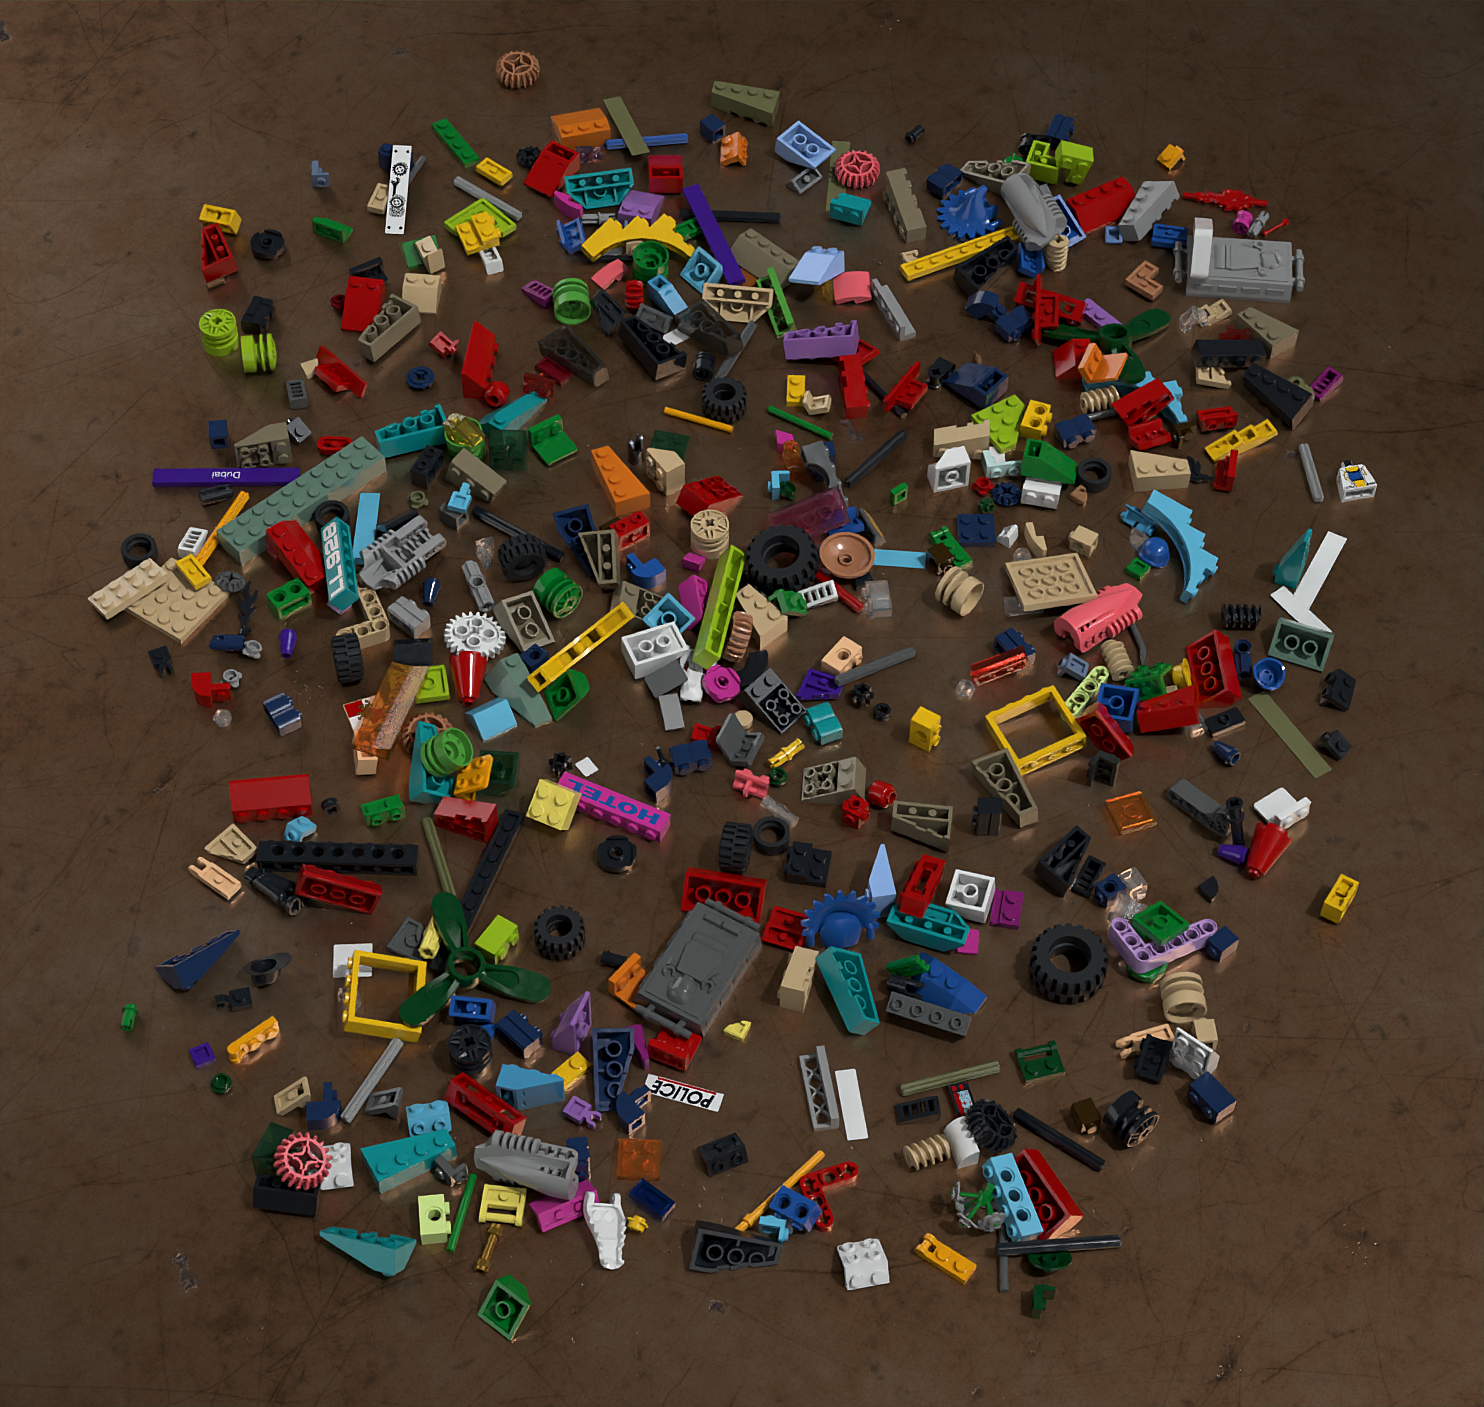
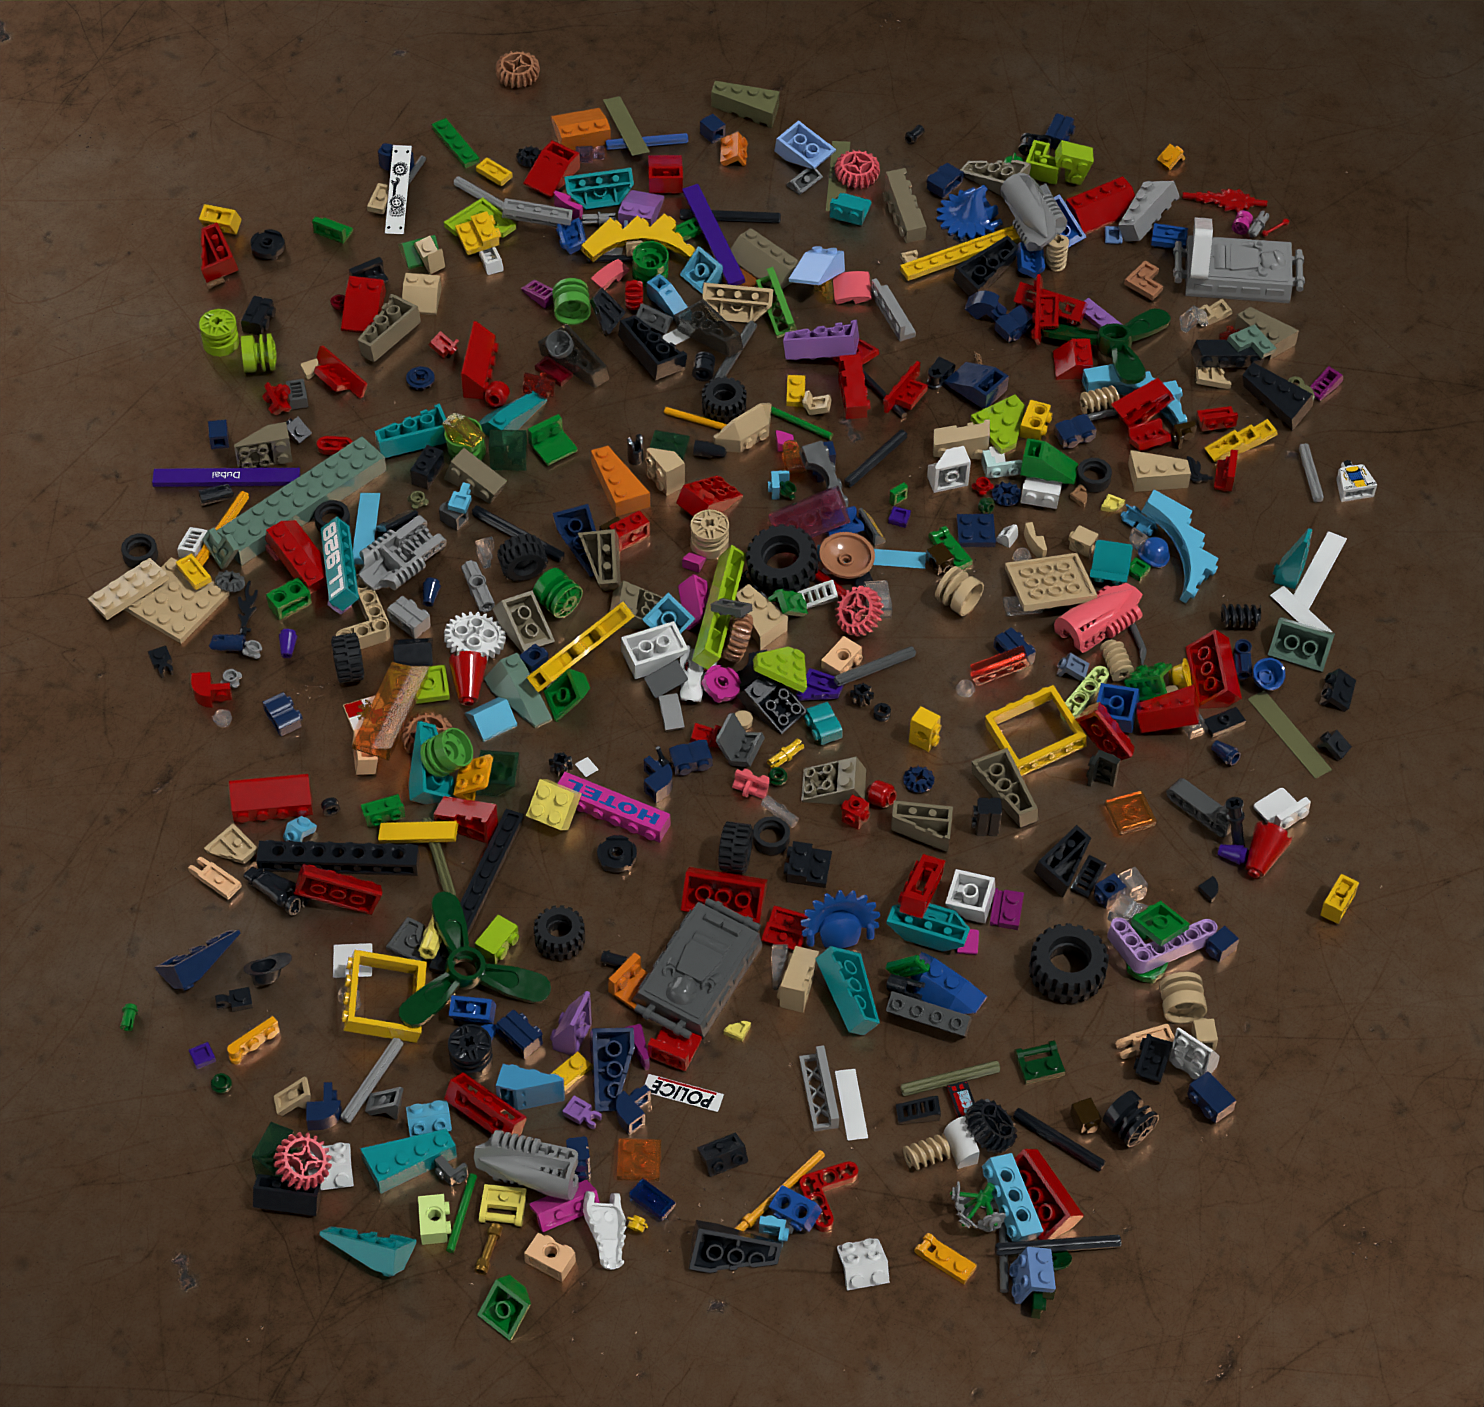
sand blue bracket [312,161,330,187] -> none
blue brick [626,552,666,589] -> none
light blue slope [865,844,896,918] -> none
orange bracket [1078,343,1128,384] -> none
none -> sand green plate [202,528,240,569]
none -> red hips [262,382,292,416]
none -> yellow tile [378,821,458,844]
none -> light grey fence [502,198,573,227]
none -> light nougat brick [524,1233,576,1282]
none -> dark grey hair [545,330,574,359]
none -> black hinge [693,440,727,458]
none -> dark grey plate [710,598,753,618]
none -> tan wedge [713,403,771,453]
none -> lime plate [753,646,807,693]
none -> clear slope [771,944,788,990]
none -> coral gear [835,586,884,637]
none -> dark purple tile [888,506,911,528]
none -> dark blue gear [903,765,935,793]
none -> medium blue bracket [1009,1247,1056,1304]
none -> teal bracket [1090,540,1133,585]
none -> light yellow tile [1101,494,1125,512]
none -> sand green plate [1227,324,1277,358]

